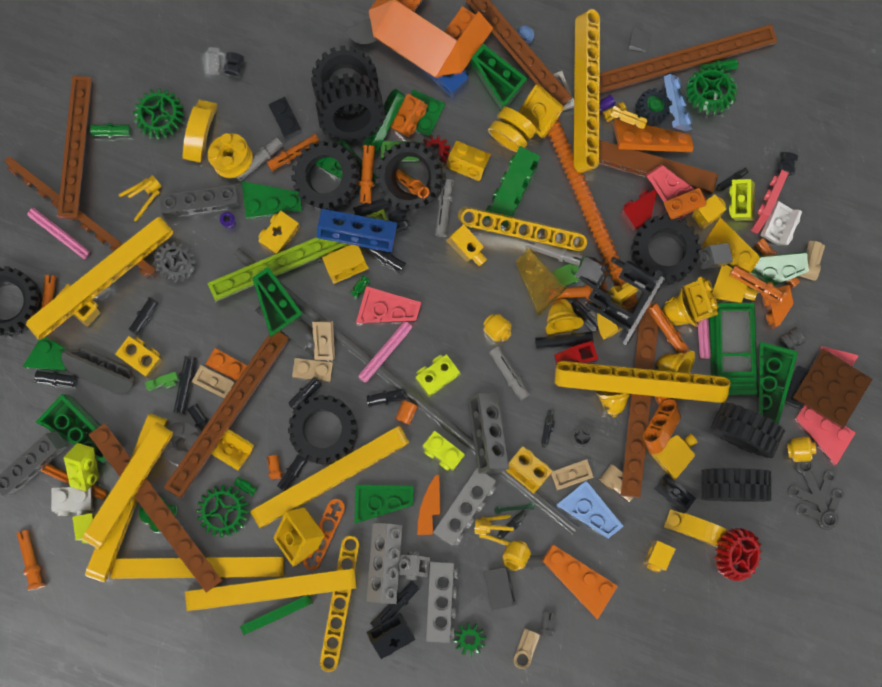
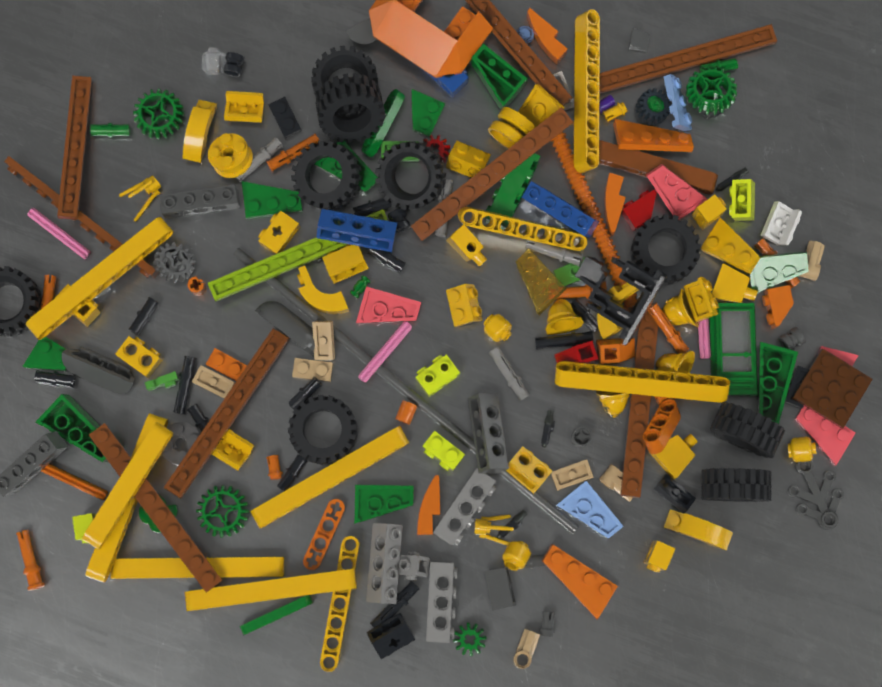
white bracket [51,487,94,516] -> none
neon yellow brick [64,443,100,492] -> none
dark purple pin [220,212,236,229] -> none
green piece [234,476,257,496] -> none
green wedge [252,267,302,338] -> none
yellow slope [273,508,325,566] -> none
orange pin [359,145,375,204] -> none
black axle [367,389,406,408] -> none
orange bracket [390,93,428,138] -> none
orange pin [395,169,429,198] -> none
clear green hinge [494,503,535,514] -> none
yellow axle [610,106,647,129] -> none
orange bracket [664,188,707,219] -> none
dark grey brick [699,243,733,269] -> none
red gear [713,528,763,581] -> none
orange pin [729,265,787,307] -> none
coral wing [751,170,788,234] -> none
black wheel [776,152,798,176] -> none
none -> orange piece [187,277,207,296]
none -> yellow bracket [224,91,265,123]
none -> yellow arch [297,265,349,315]
none -> dark orange plate [411,107,574,241]
none -> yellow bracket [446,284,482,327]
none -> blue brick [521,181,599,238]
none -> orange slope [527,8,568,65]
none -> orange slope [596,337,635,364]
none -> orange slope [604,173,626,236]

